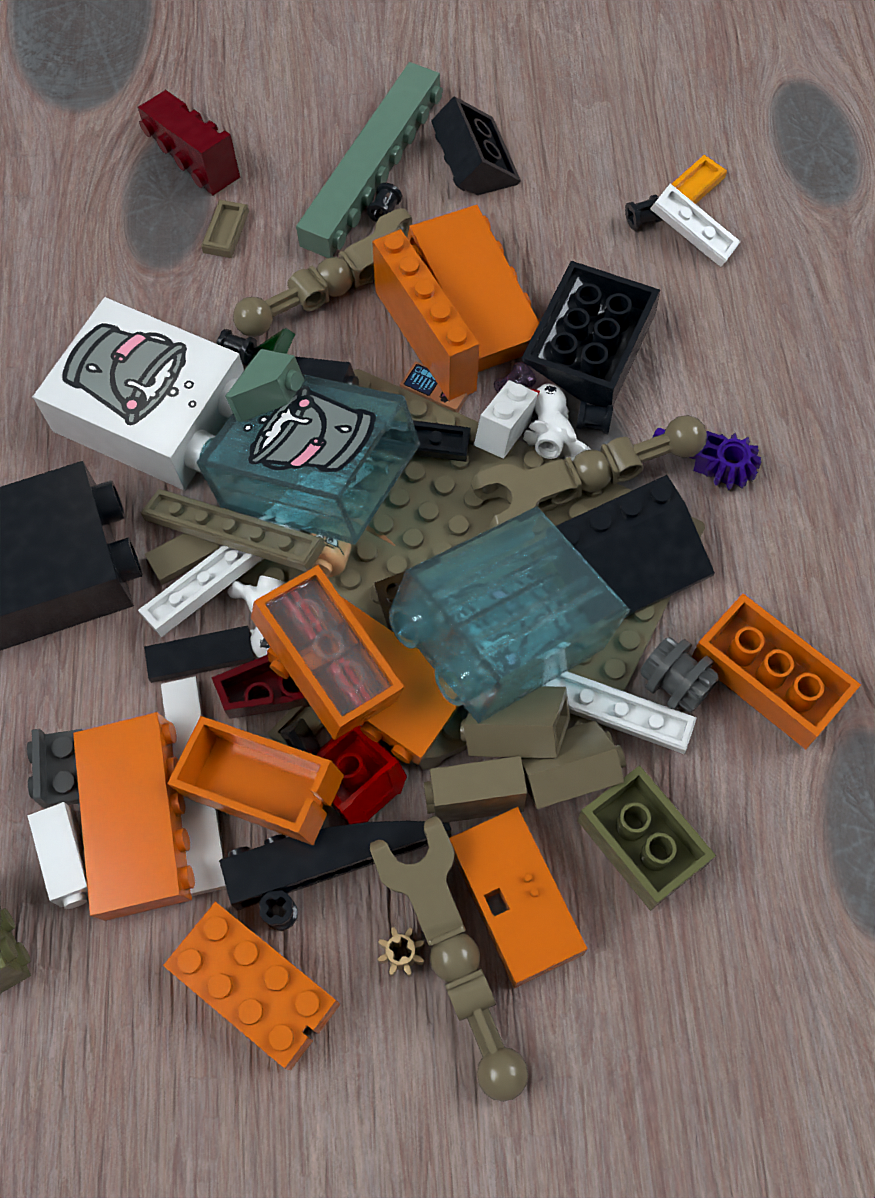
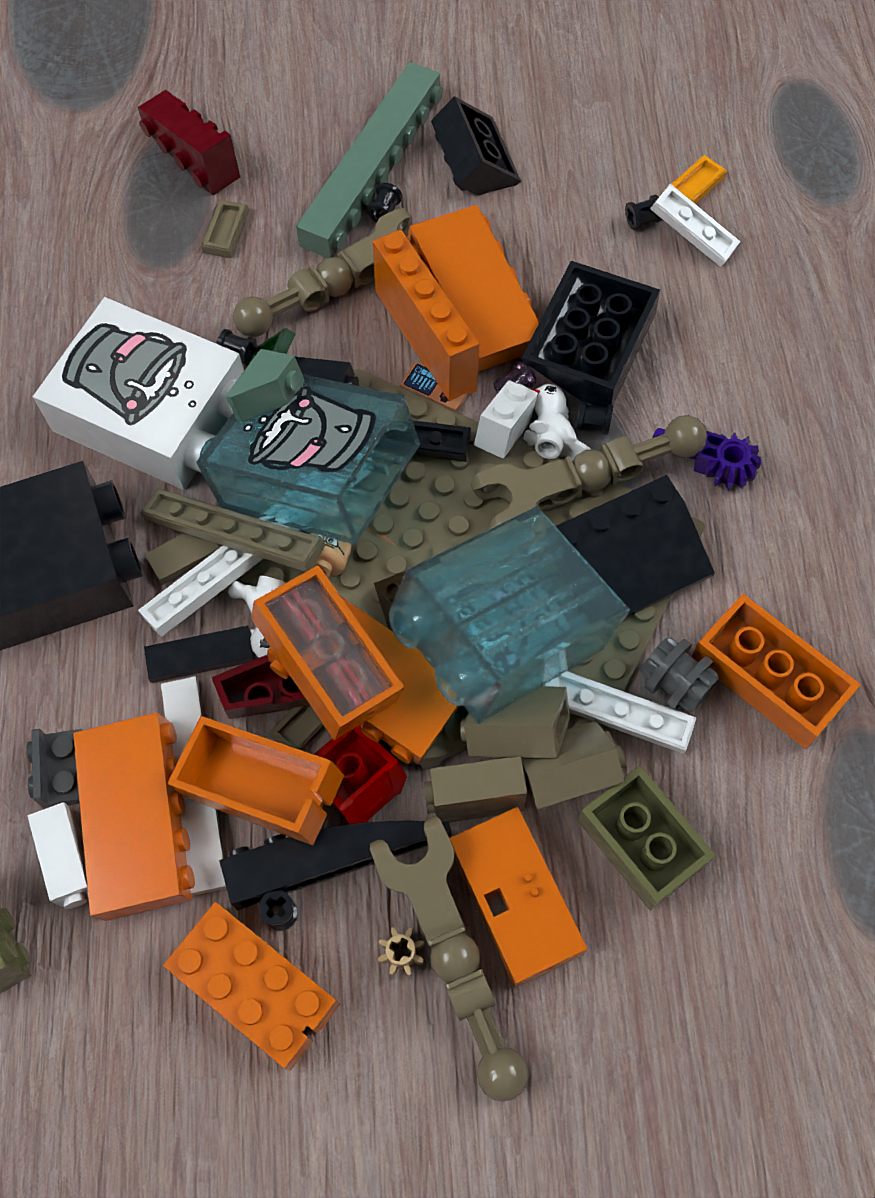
black slope [280,718,320,755] -> none

